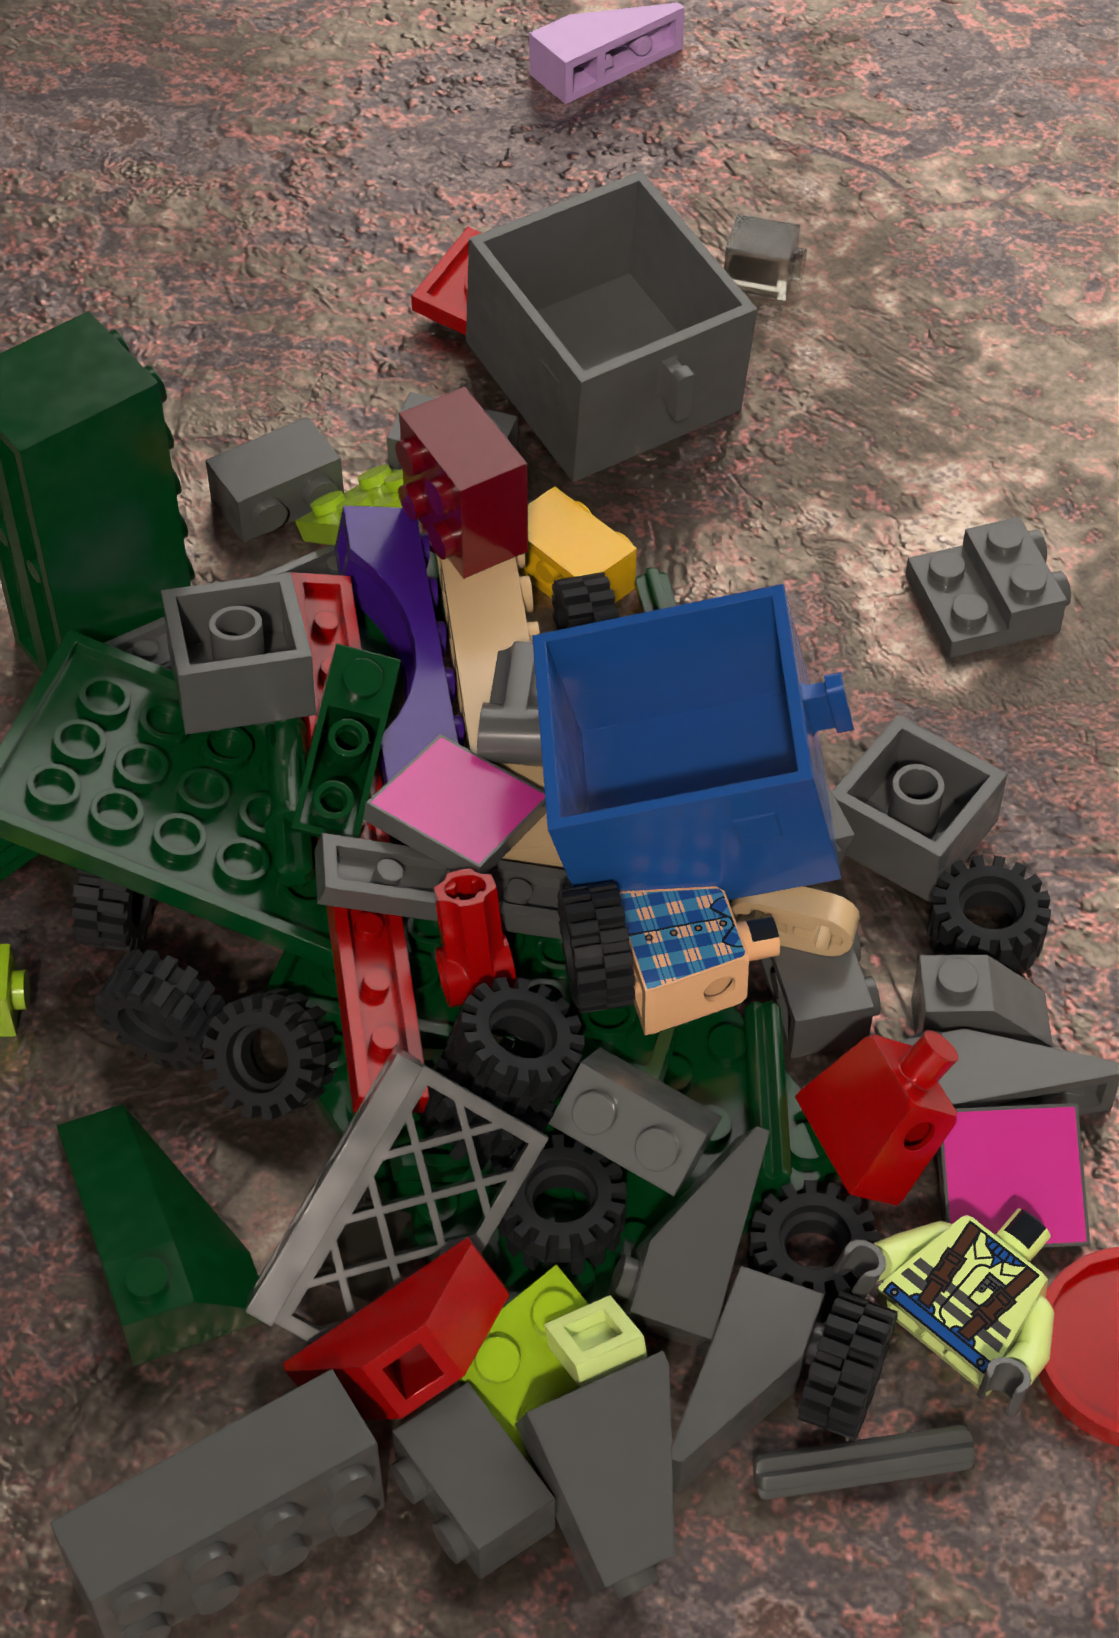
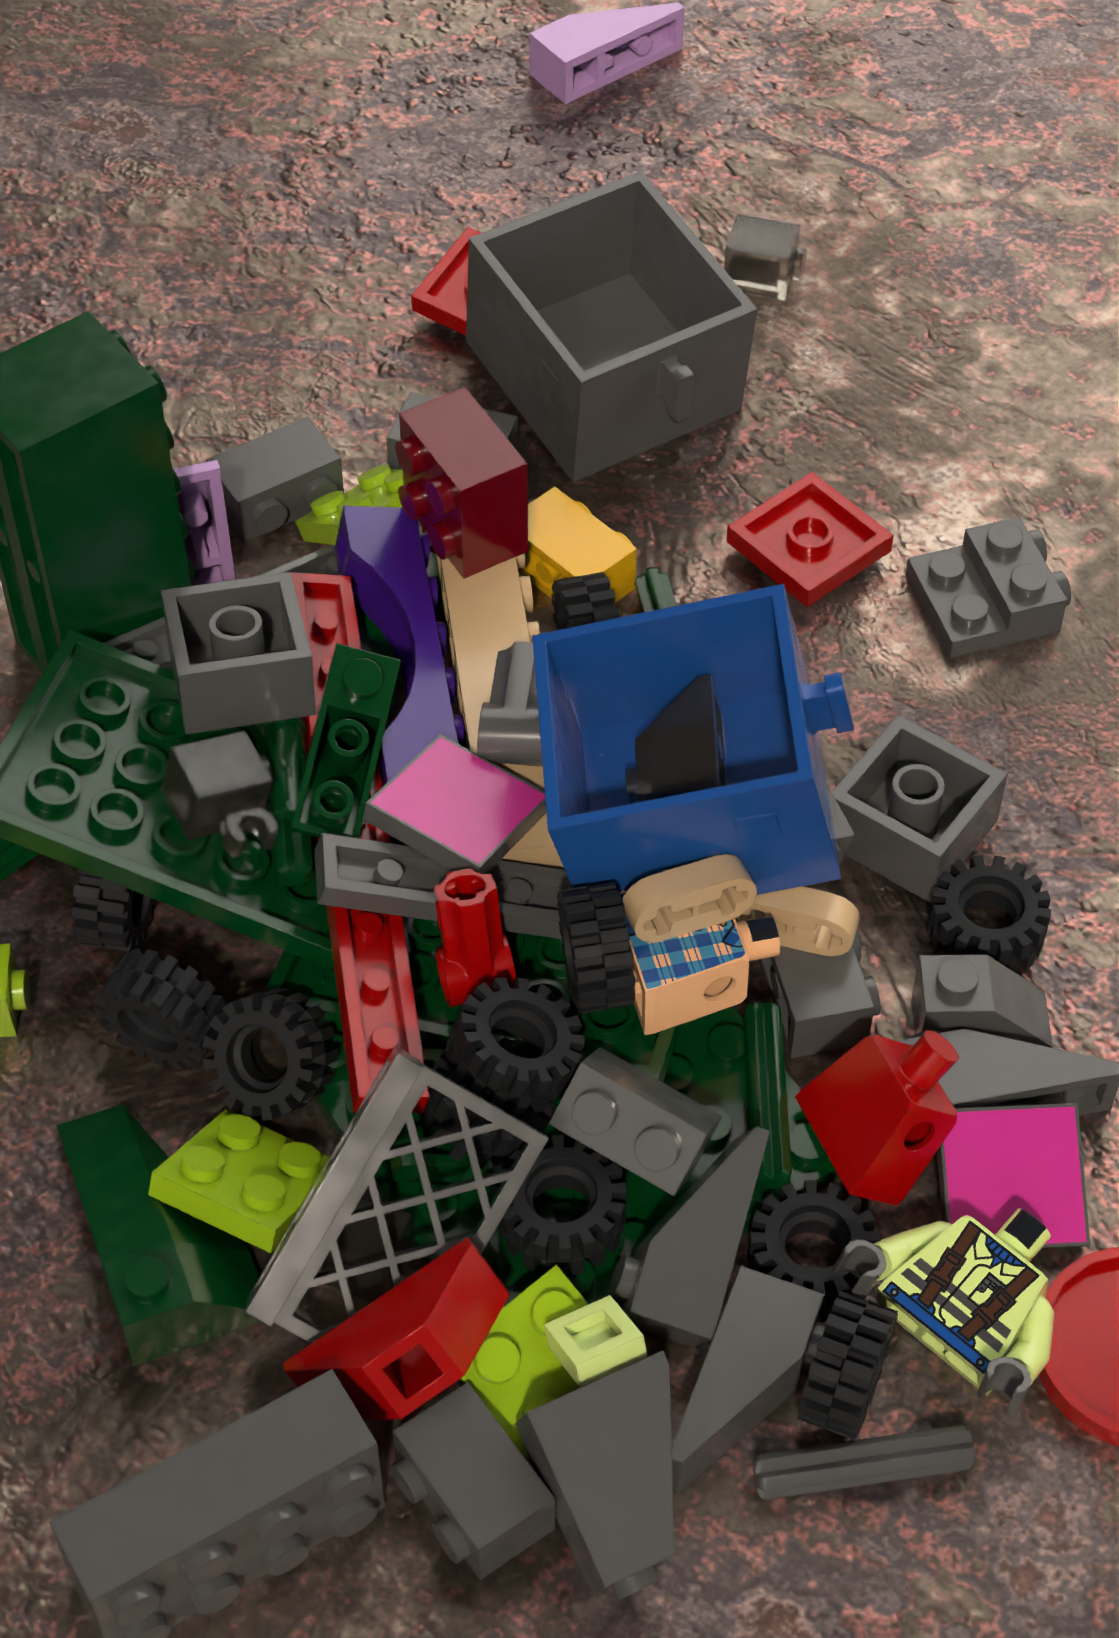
none -> lime plate [148,1109,329,1253]
none -> clear smoke brick [161,731,278,858]
none -> lavender slope [174,460,236,586]
none -> tan beam [621,854,757,943]
none -> clear smoke slope [626,674,728,804]
none -> red plate [726,472,894,607]

